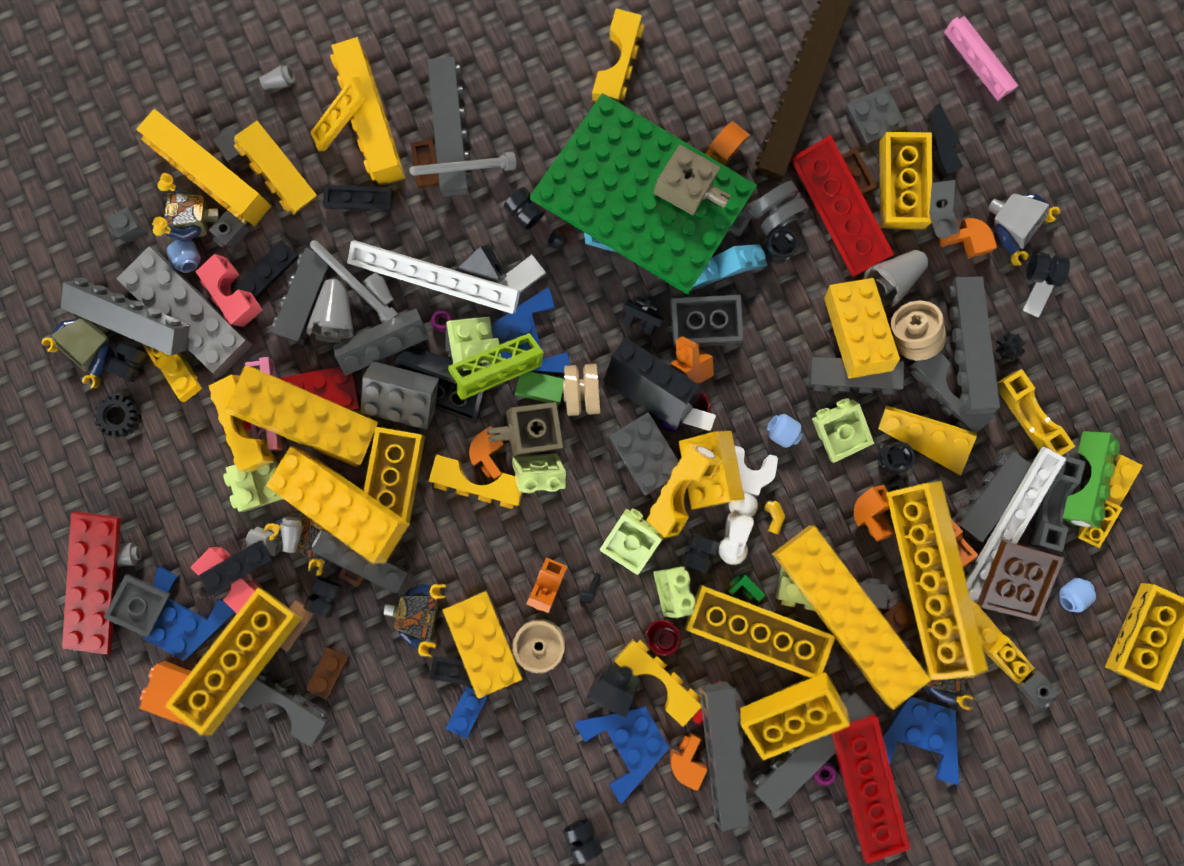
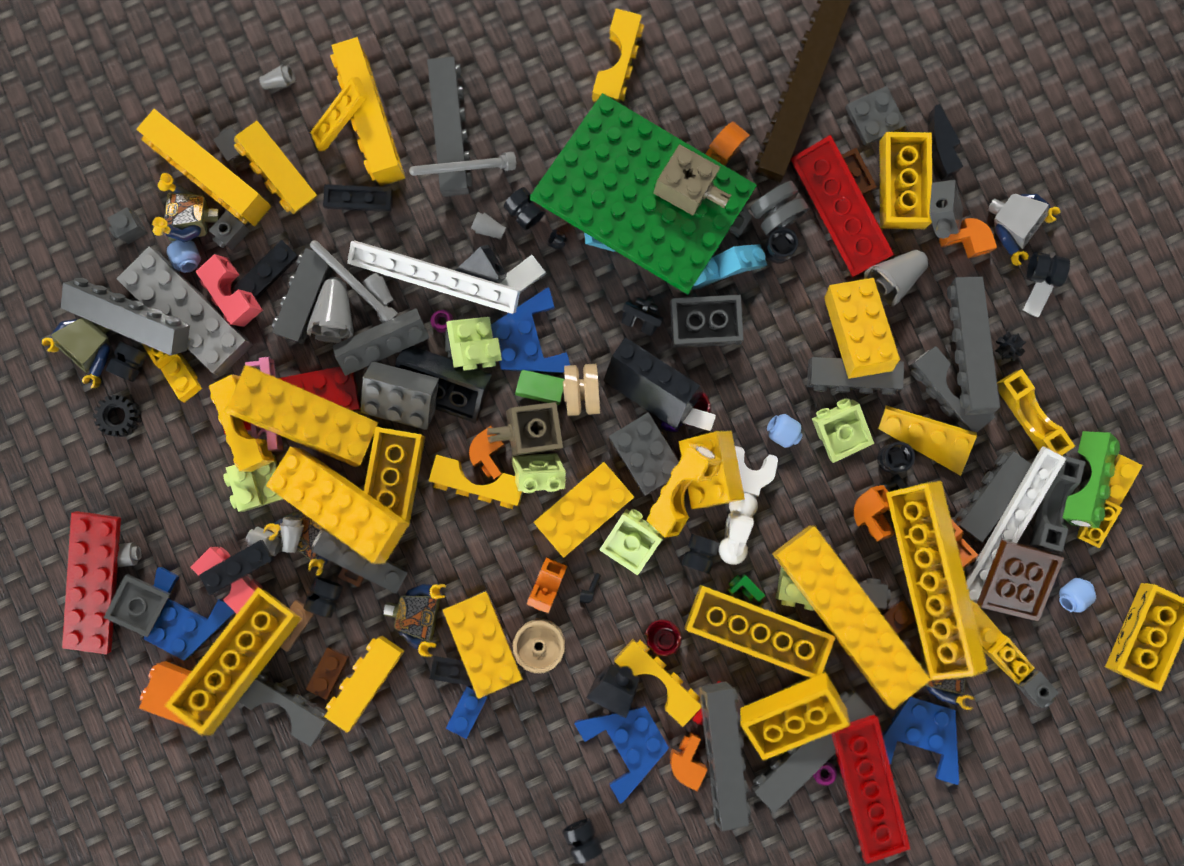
reddish brown plate [410,139,439,189] -> none
lime fence [448,333,544,400] -> none
yellowish green plate [653,567,695,618] -> none
orange brick [670,336,714,384] -> none
yellow arm [764,500,785,535] -> none
tan wheel [891,300,946,361] -> none
bright pink fence [944,16,1018,101] -> none
none -> yellow brick [324,635,405,733]
none -> light grey cone [471,212,506,240]
none -> yellow brick [533,462,634,558]

